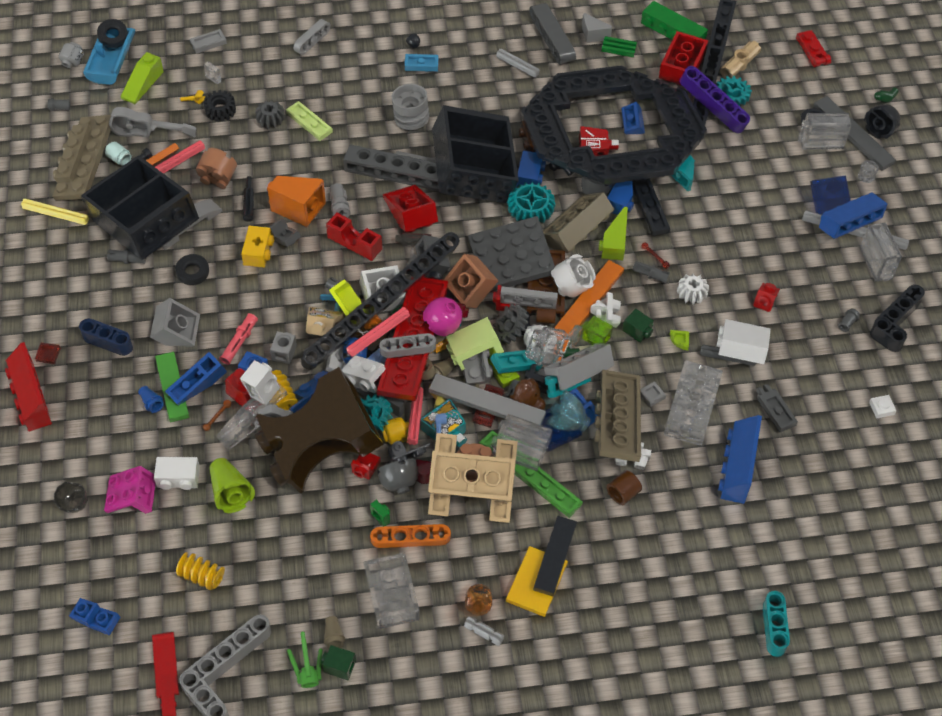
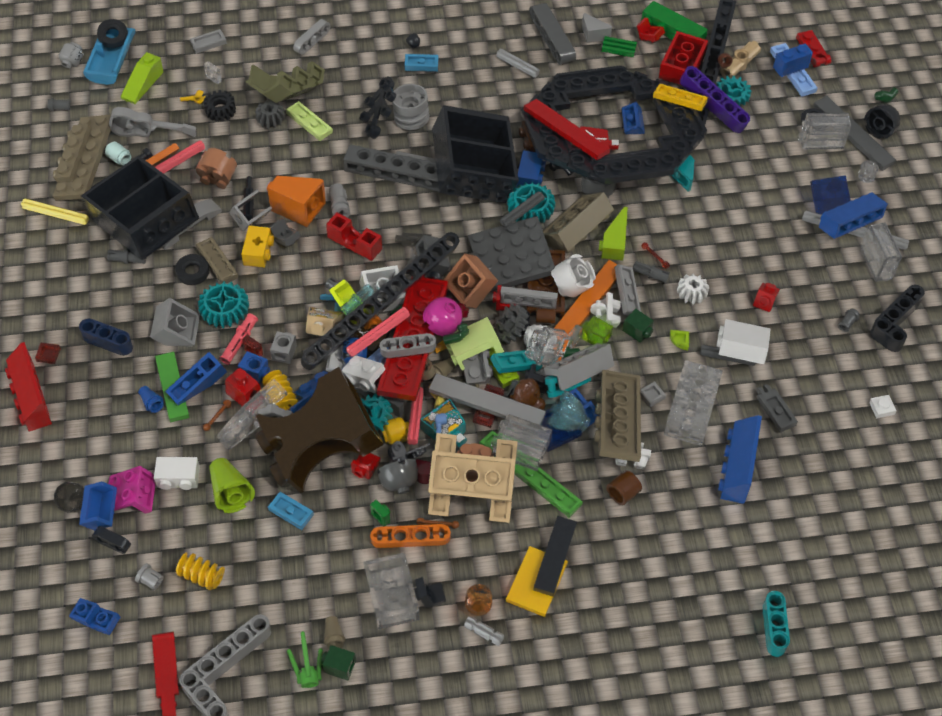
white brick [240,360,280,406] -> none
red slope [383,185,438,232] -> none
blue slope [607,181,634,215] -> none
black plate [632,178,670,236] -> none
none -> blue panel [79,481,117,531]
none -> black beam [92,526,131,554]
none -> light grey bush [135,563,164,591]
none -> dark tan plate [196,237,238,284]
none -> teal gear [198,281,249,329]
none -> light grey piece [228,189,272,231]
none -> clear red tile [243,335,263,356]
none -> olive panel [245,61,325,103]
none -> dark azure plate [268,492,314,530]
none -> clear light blue axle [340,284,374,316]
none -> black plant [359,76,396,139]
none -> black bracket [414,577,446,608]
none -> dark orange hinge [416,518,459,529]
none -> dark green arm [443,323,469,345]
none -> dark grey axle [500,191,545,227]
none -> red tile [524,99,610,160]
none -> light grey tile [614,264,641,316]
none -> red bracket [636,18,665,42]
none -> yellow tile [653,83,708,111]
none -> copper hinge [718,53,733,68]
none -> light blue plate [770,43,817,97]
none -> blue brick [773,43,813,77]

